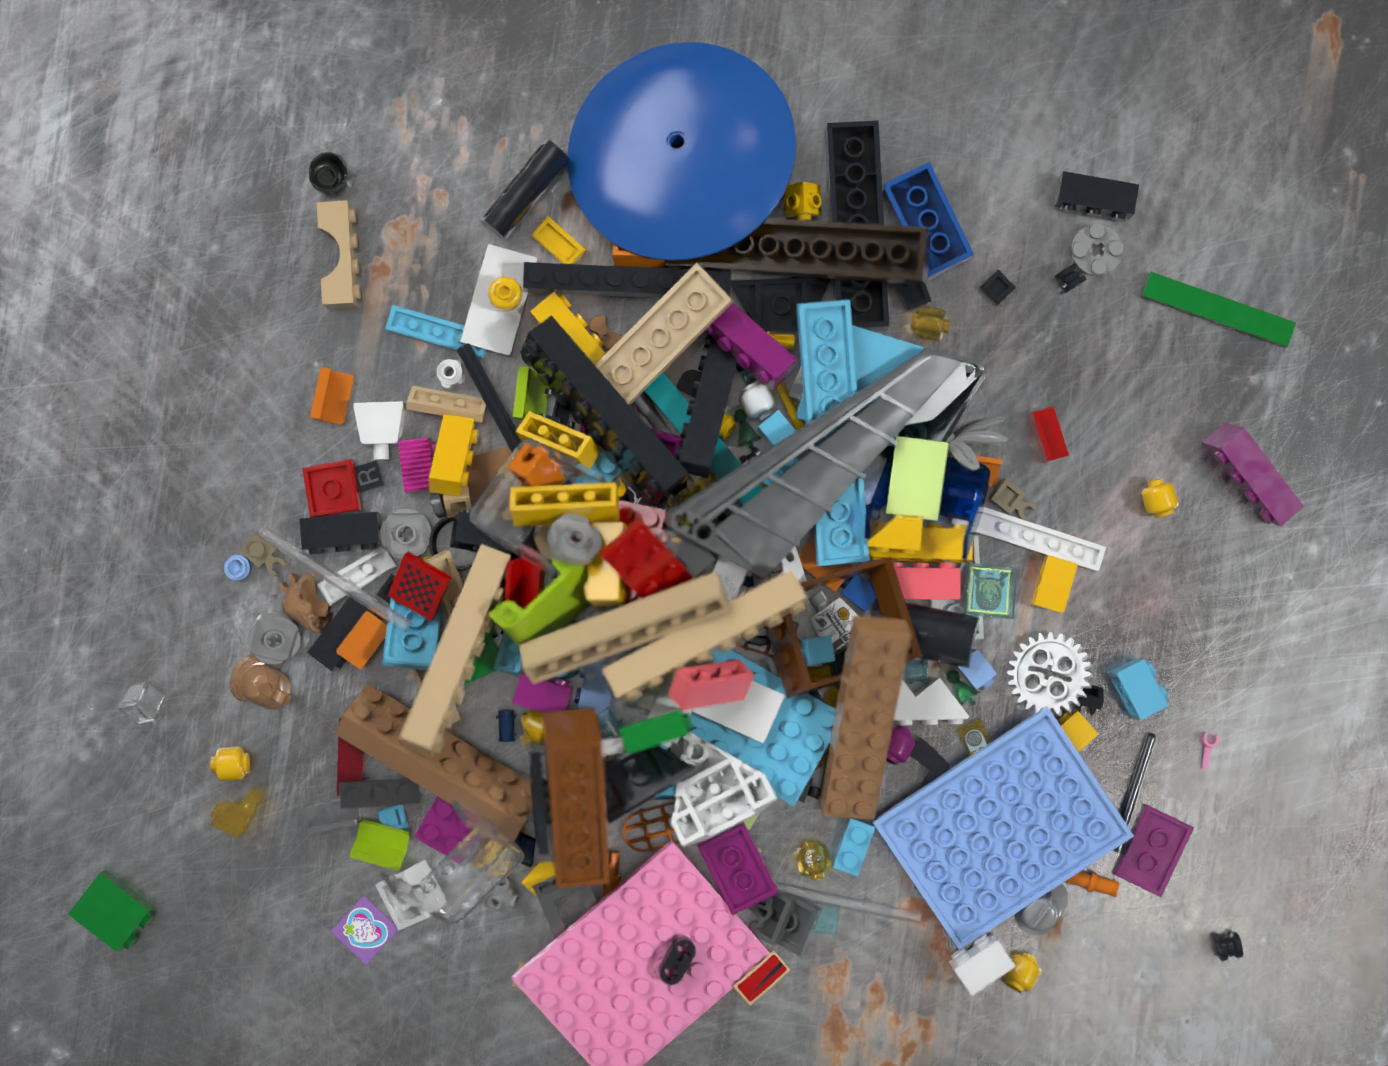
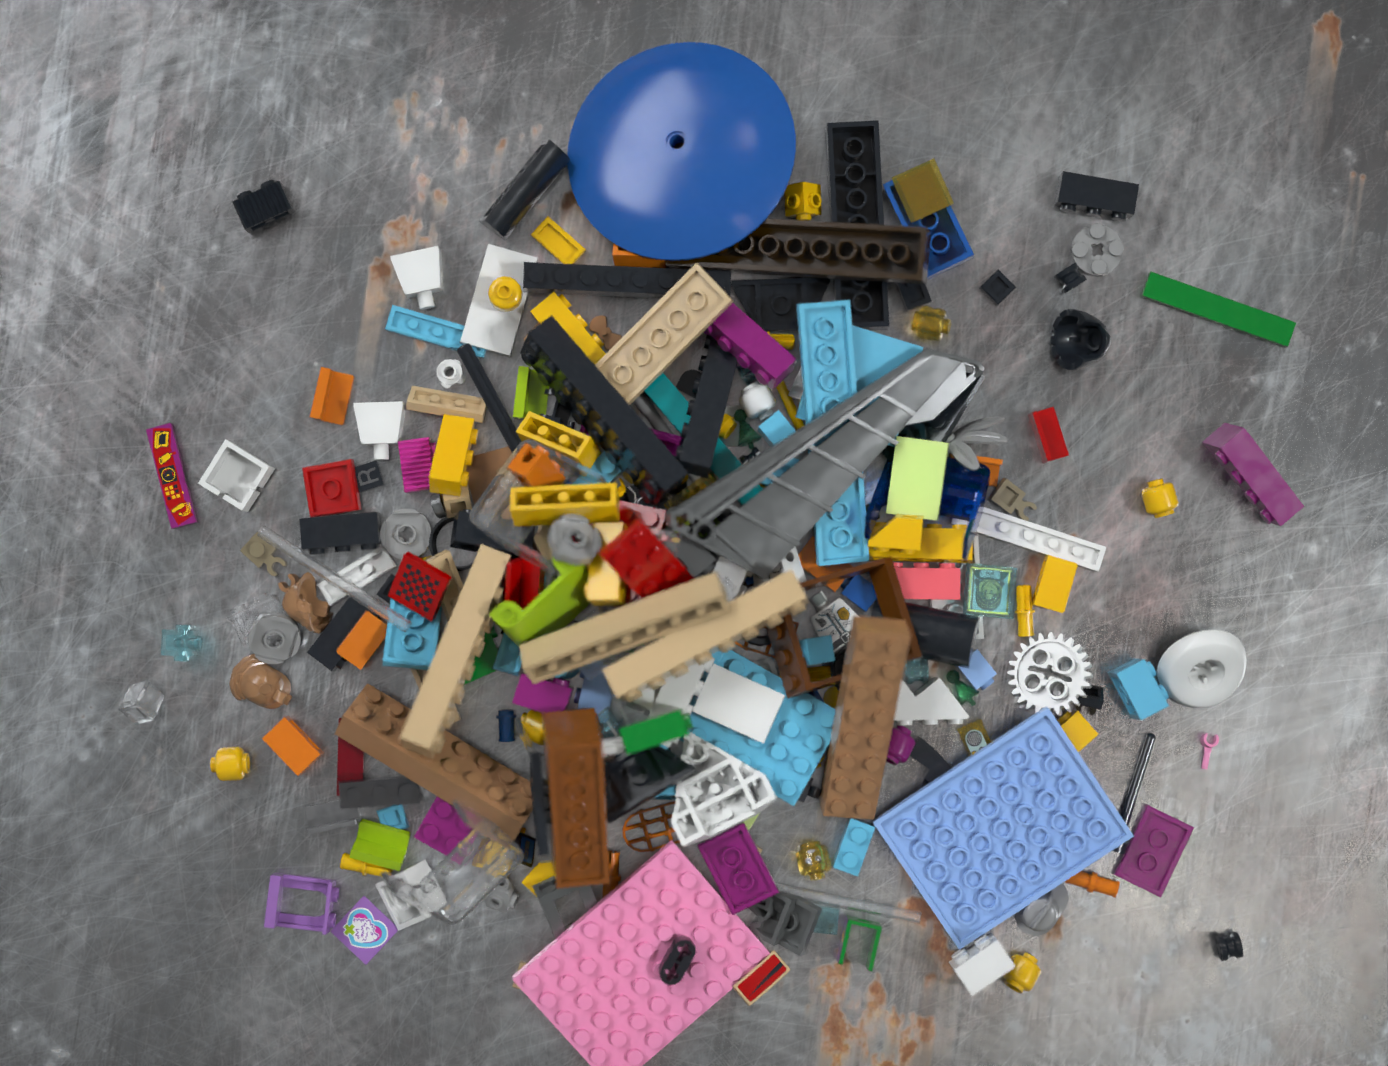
green brick [68,870,155,952] -> none
clear yellow arch [211,786,267,839] -> none
light blue plate [224,555,250,581] -> none
pearl dark grey hair [308,152,348,193] -> none
tan arch [317,200,361,308] -> none
coral brick [668,659,754,711] -> none
none -> tile [146,423,198,529]
none -> clear light blue brick [161,624,202,661]
none -> white piece [198,439,275,512]
none -> black brick [232,180,295,233]
none -> orange panel [262,716,324,776]
none -> medium lavender panel [264,872,340,935]
none -> yellow axle [340,853,393,878]
none -> white torso [390,246,443,310]
none -> green piece [836,915,882,971]
none -> clear yellow piece [891,158,954,223]
none -> yellow axle [1014,585,1035,637]
none -> black hair [1051,309,1111,370]
none -> white hat [1157,630,1246,709]

